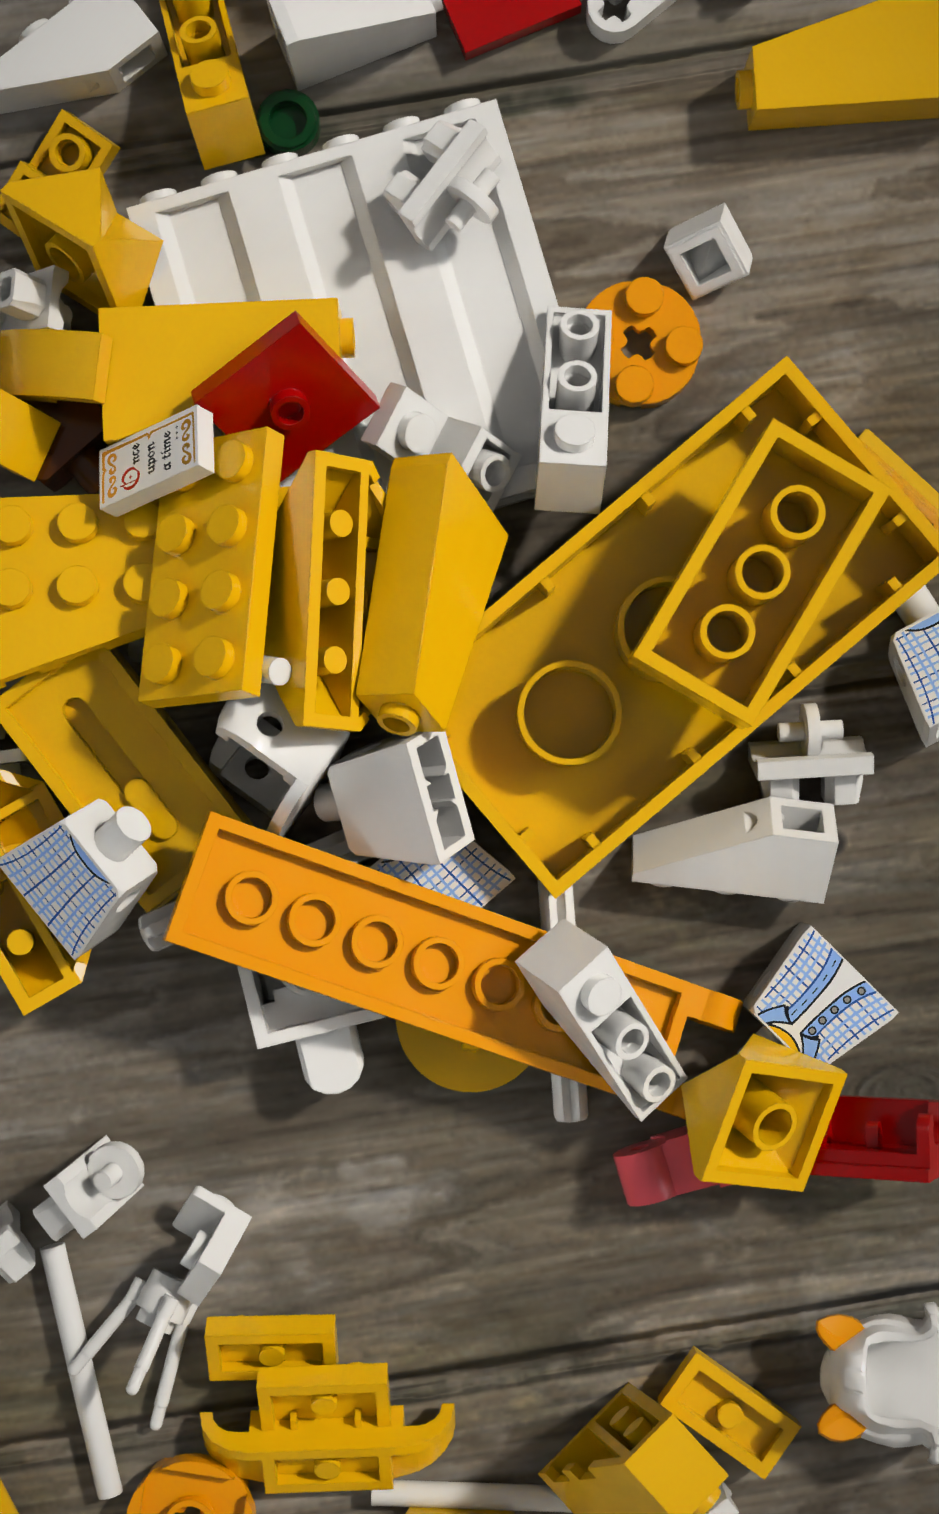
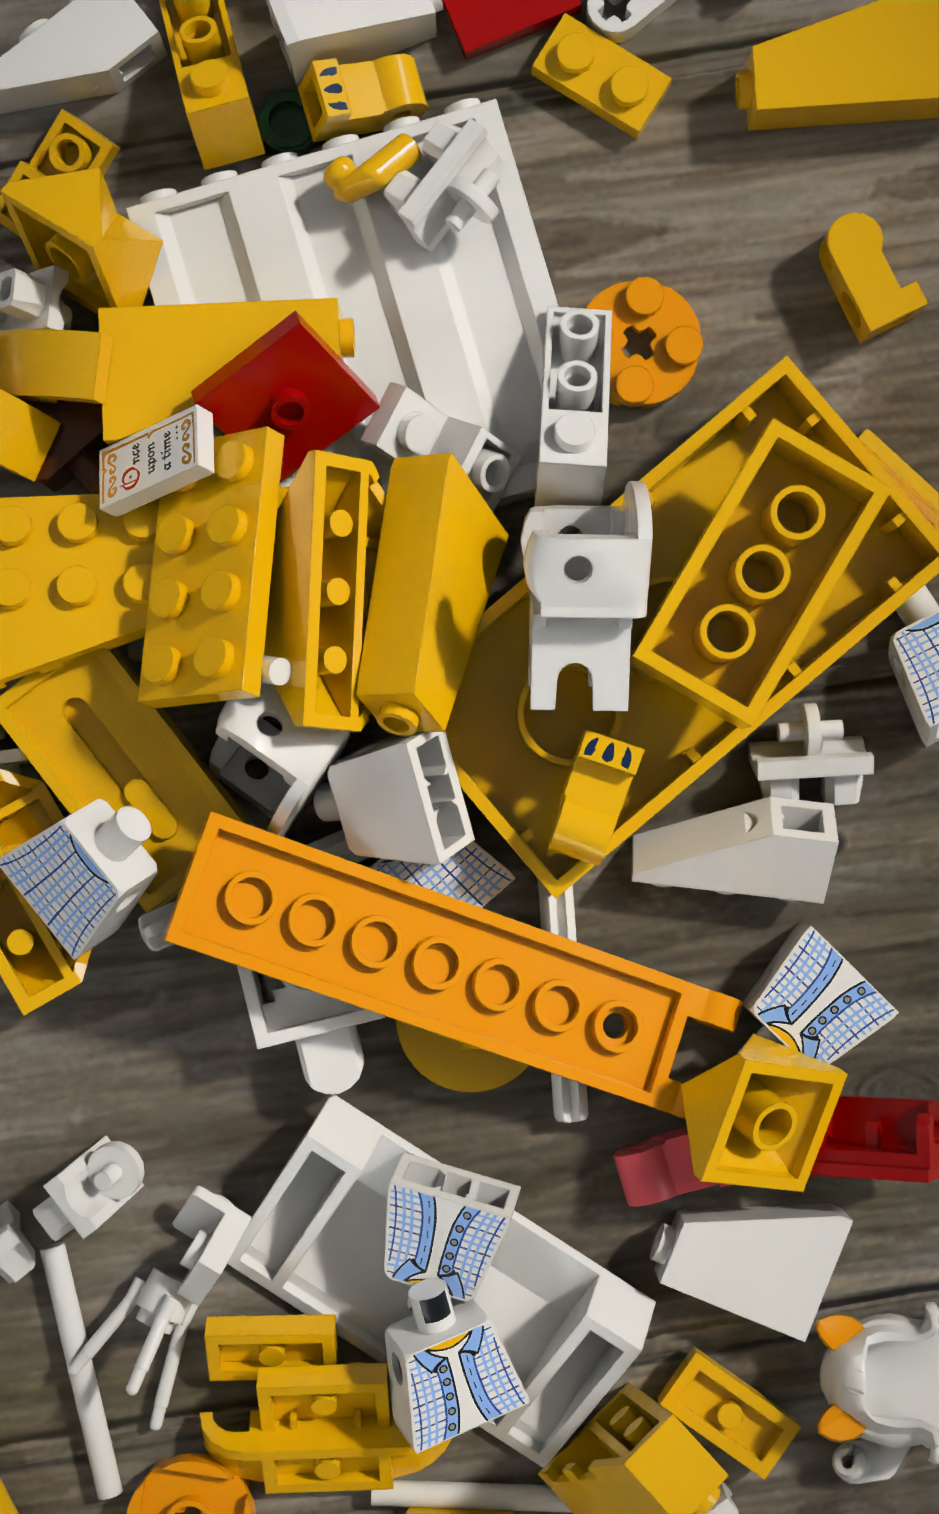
white slope [515,918,688,1122] -> none
white slope [663,202,753,300] -> none
none -> white slope [227,1094,656,1468]
none -> yellow leg [298,54,428,142]
none -> yellow arm [323,133,421,204]
none -> torso [384,1152,521,1312]
none -> torso [385,1278,530,1454]
none -> white piece [520,481,653,711]
none -> yellow plate [531,13,672,139]
none -> yellow leg [548,730,645,866]
none -> white slope [650,1203,853,1342]
none -> yellow leg [819,212,928,344]
none -> white arm [832,1439,911,1484]

